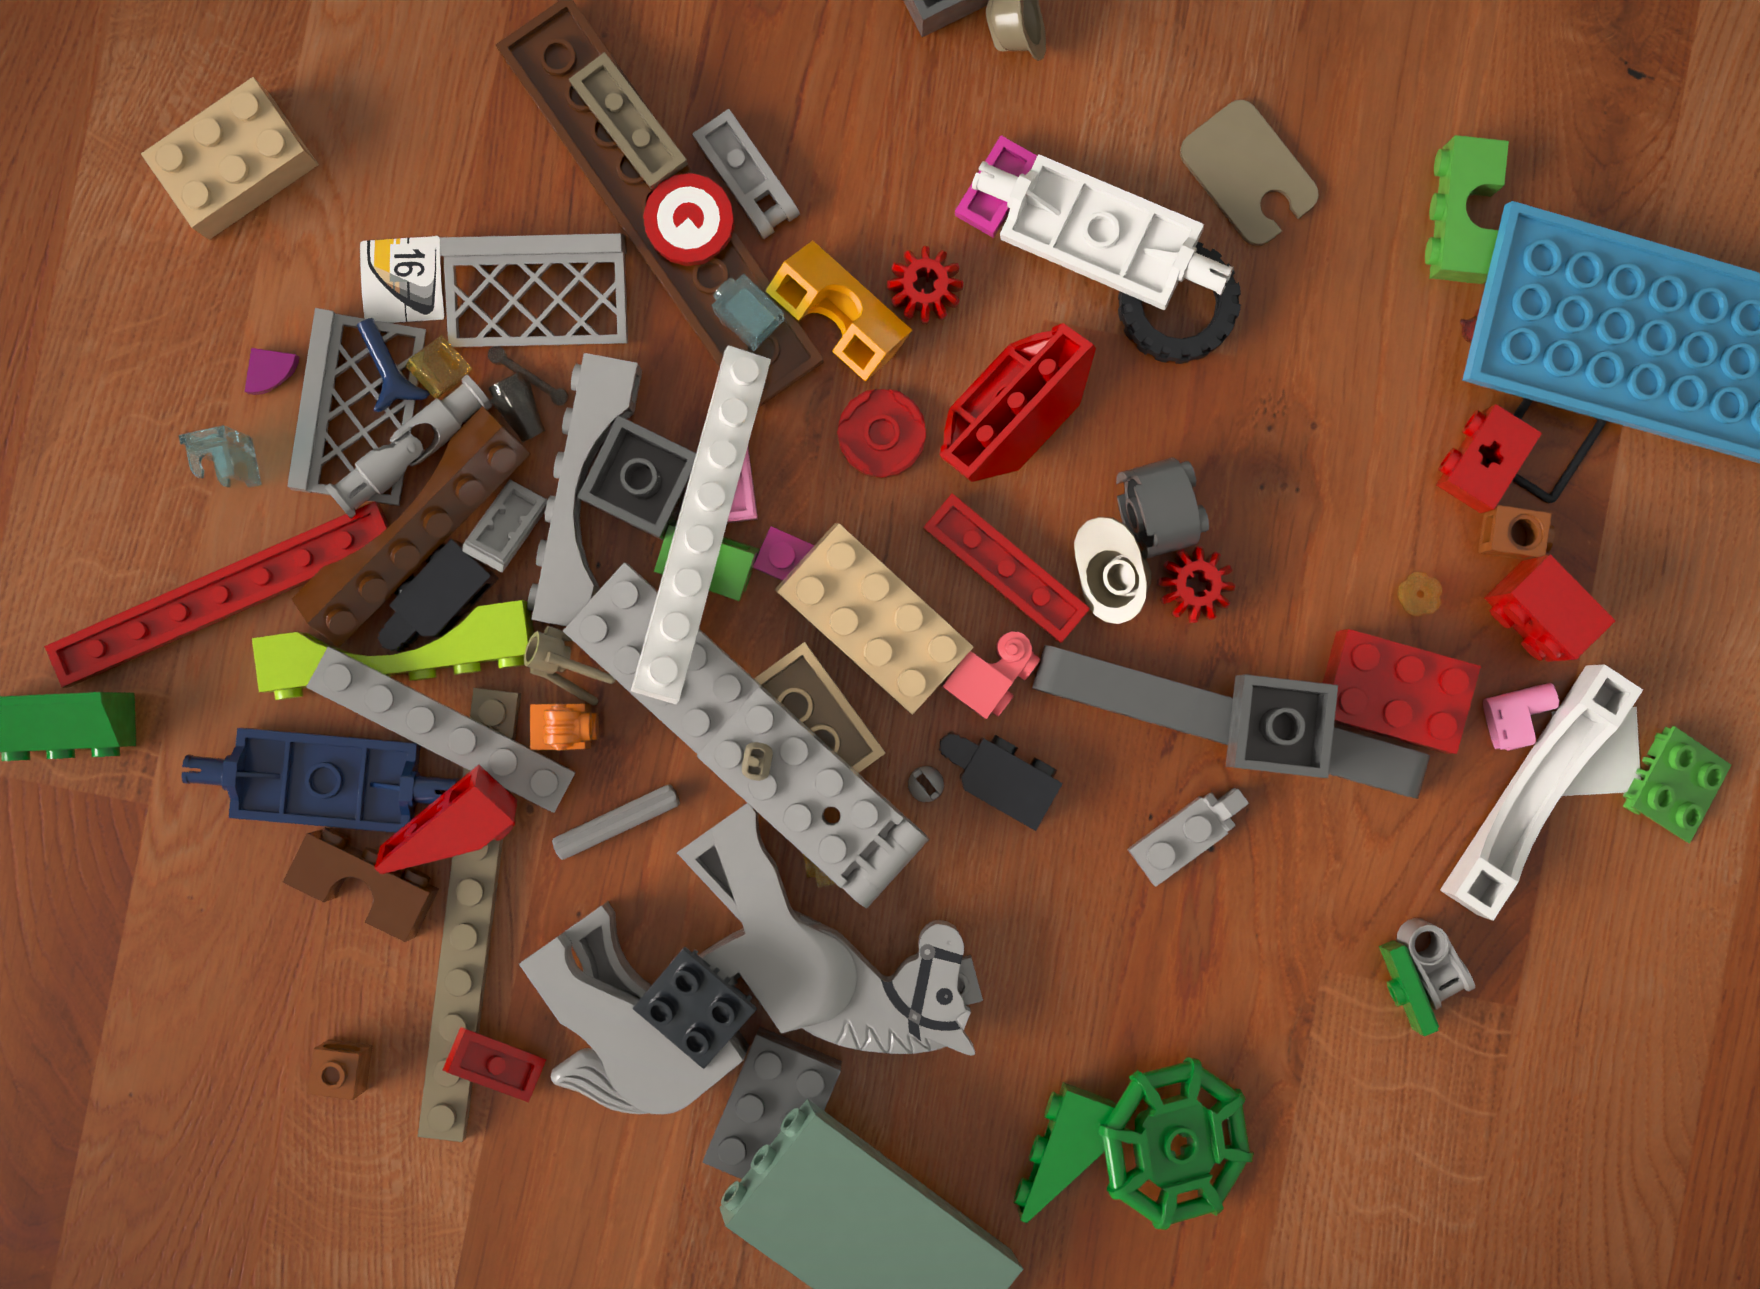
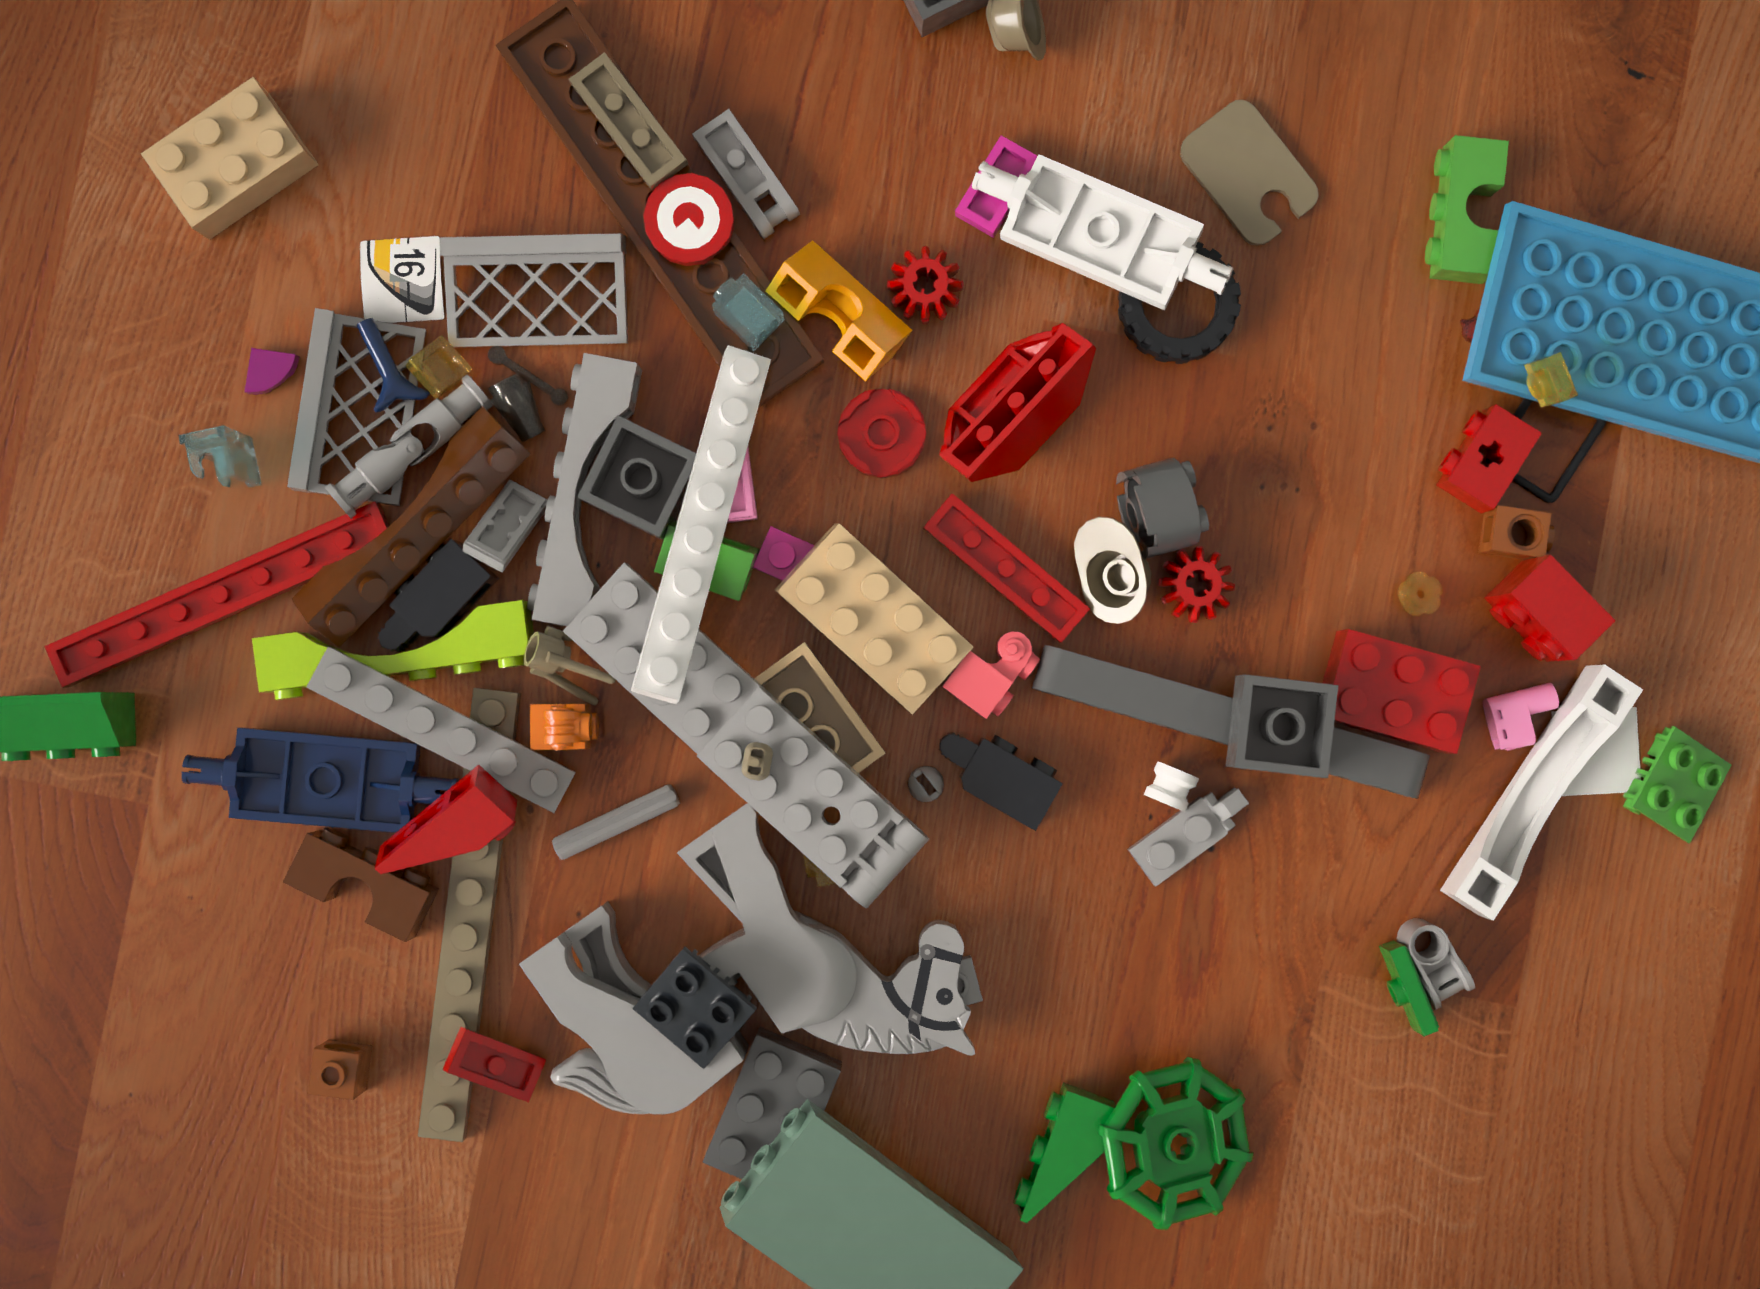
none -> white wheel [1144,761,1199,812]
none -> clear yellow plate [1524,352,1578,407]

